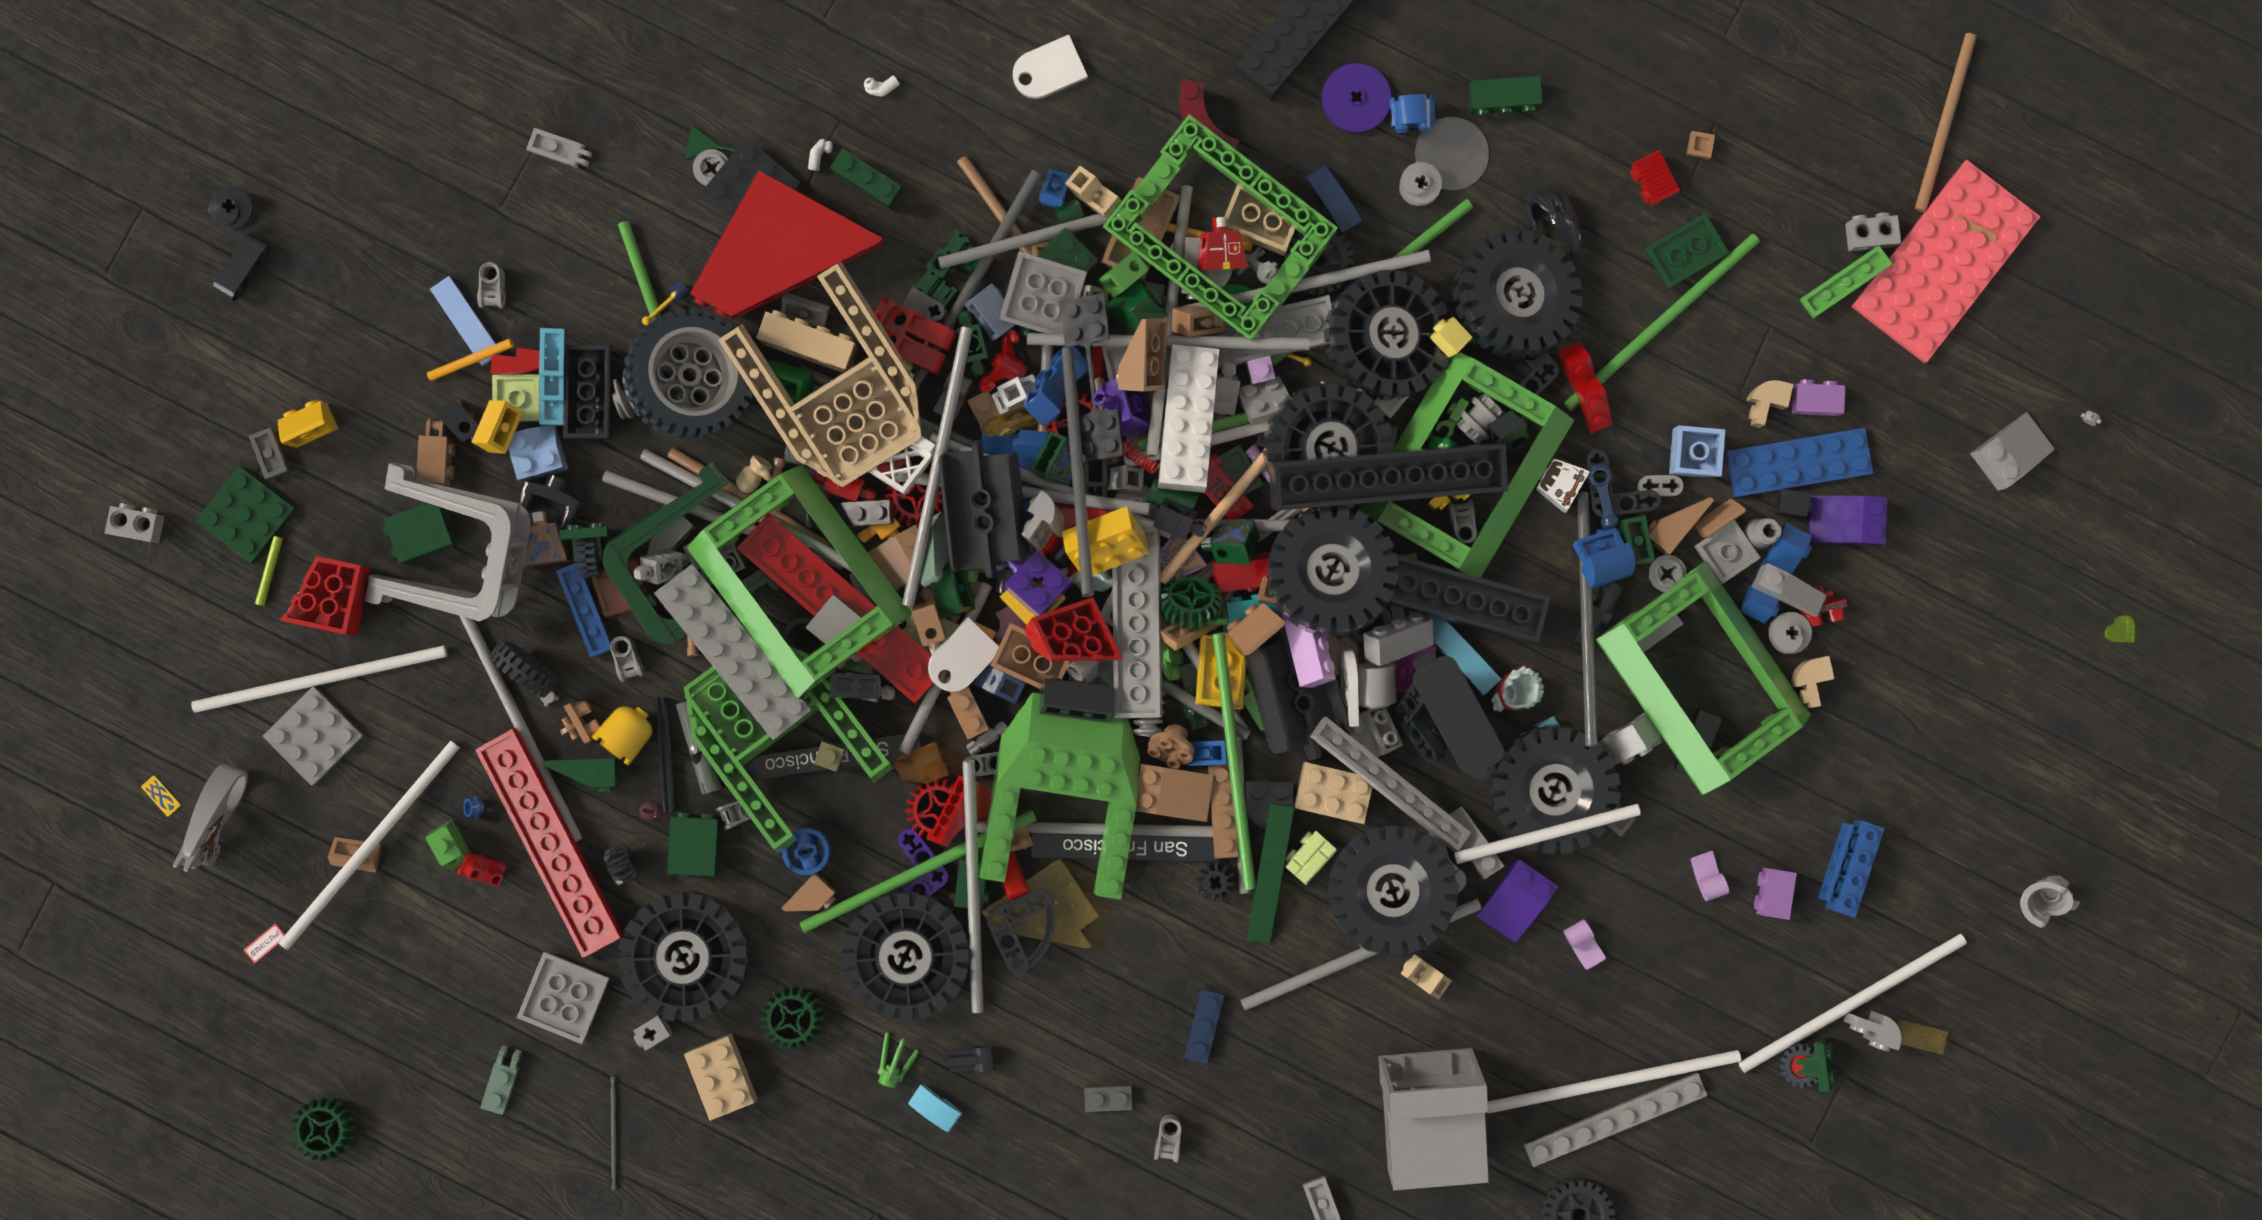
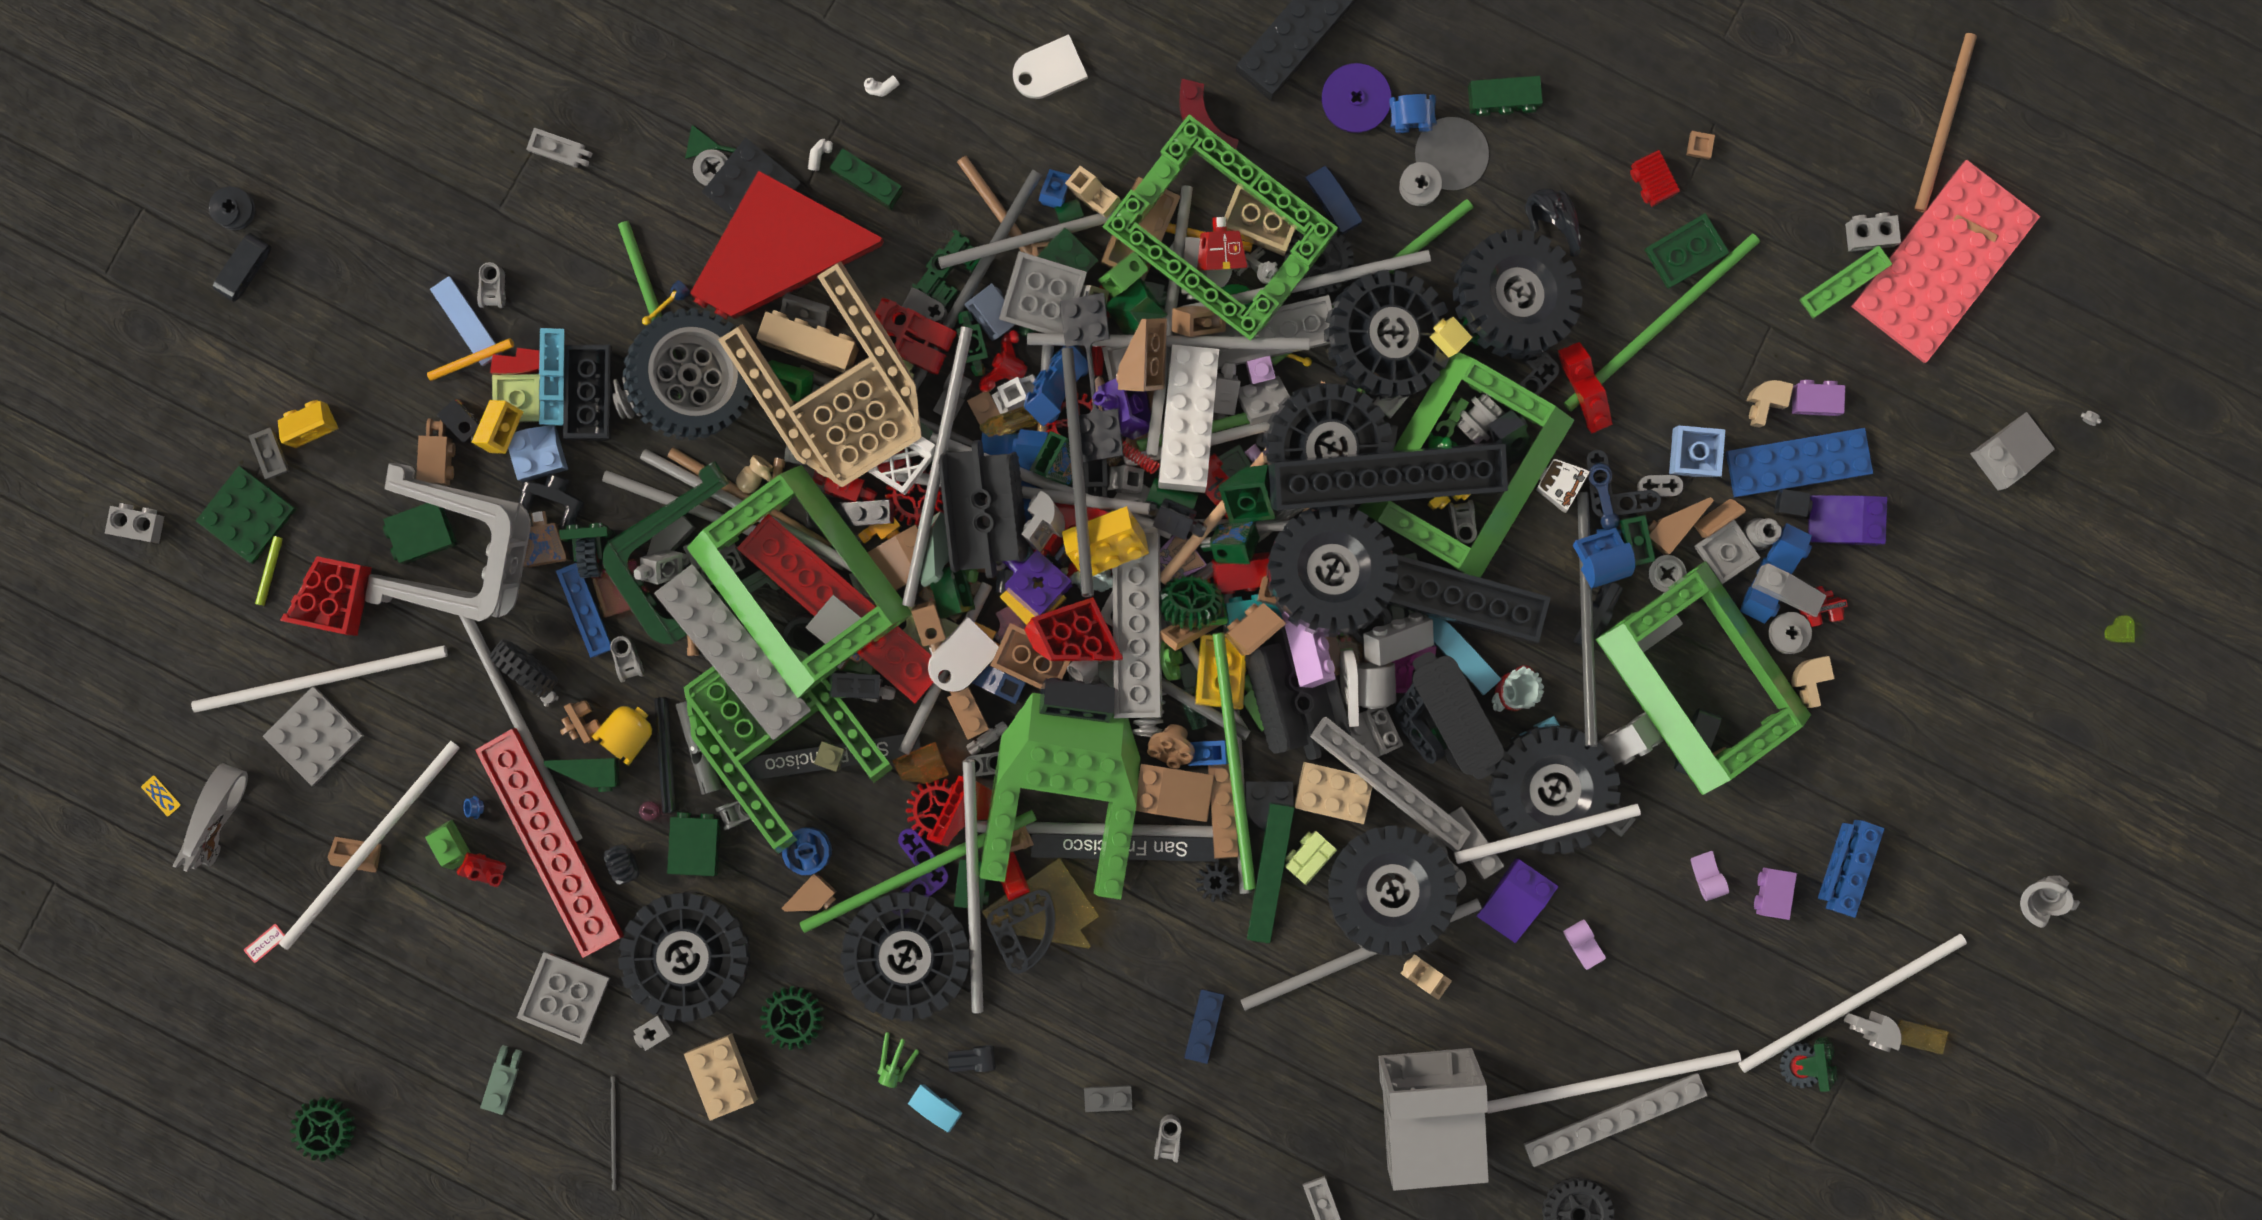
none -> dark green slope [1218,465,1277,524]

